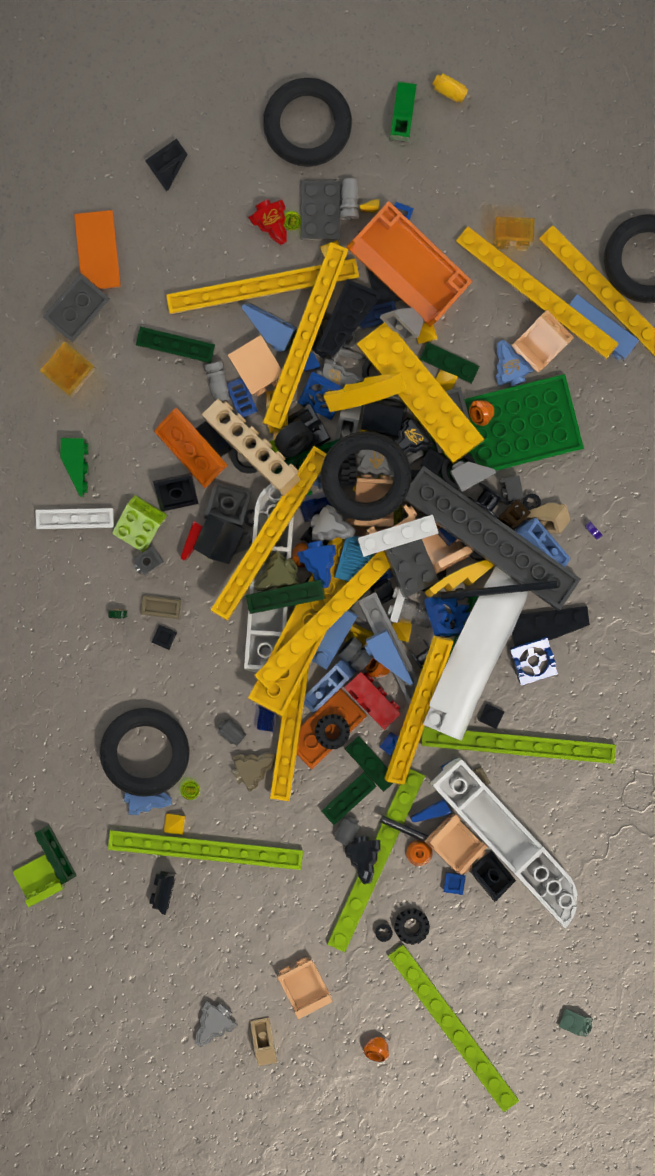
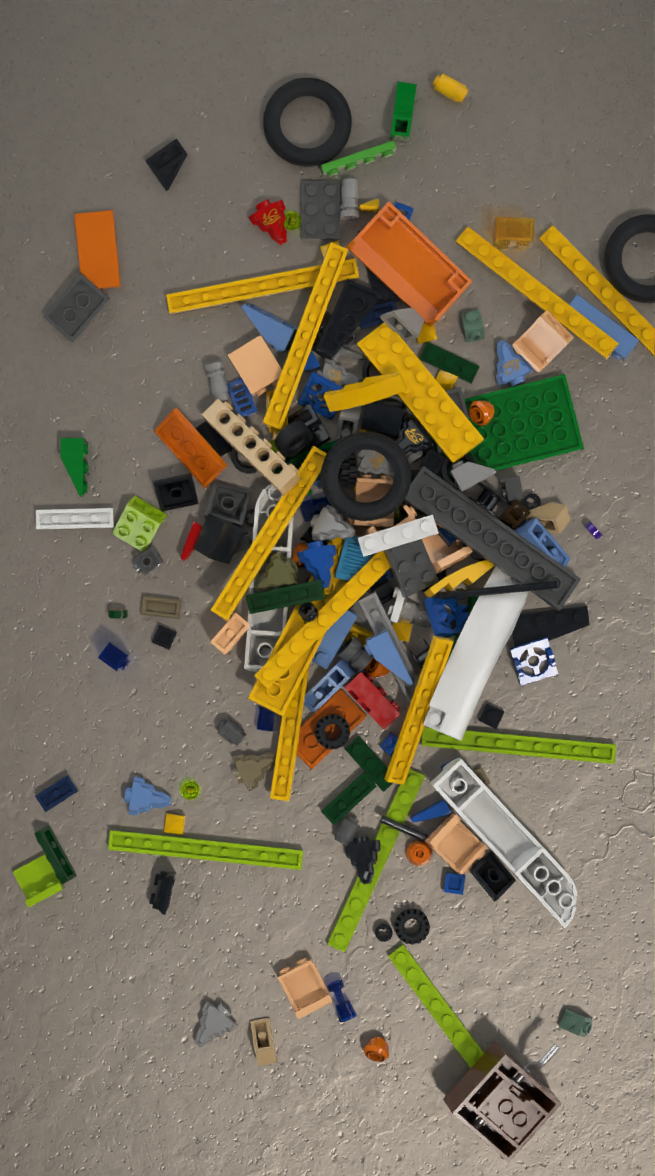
clear yellow brick [40,342,96,398] -> none
black tyre [100,708,190,797] -> none
dark green plate [136,326,216,364] -> none
none -> dark blue plate [35,775,78,812]
none -> clear blue brick [98,642,131,672]
none -> light nougat panel [210,613,251,655]
none -> black bush [298,602,318,622]
none -> bright green plate [321,140,397,177]
none -> clear blue piece [326,979,357,1023]
none -> reddish brown piece [443,1041,561,1162]
none -> sand green bracket [461,309,485,342]

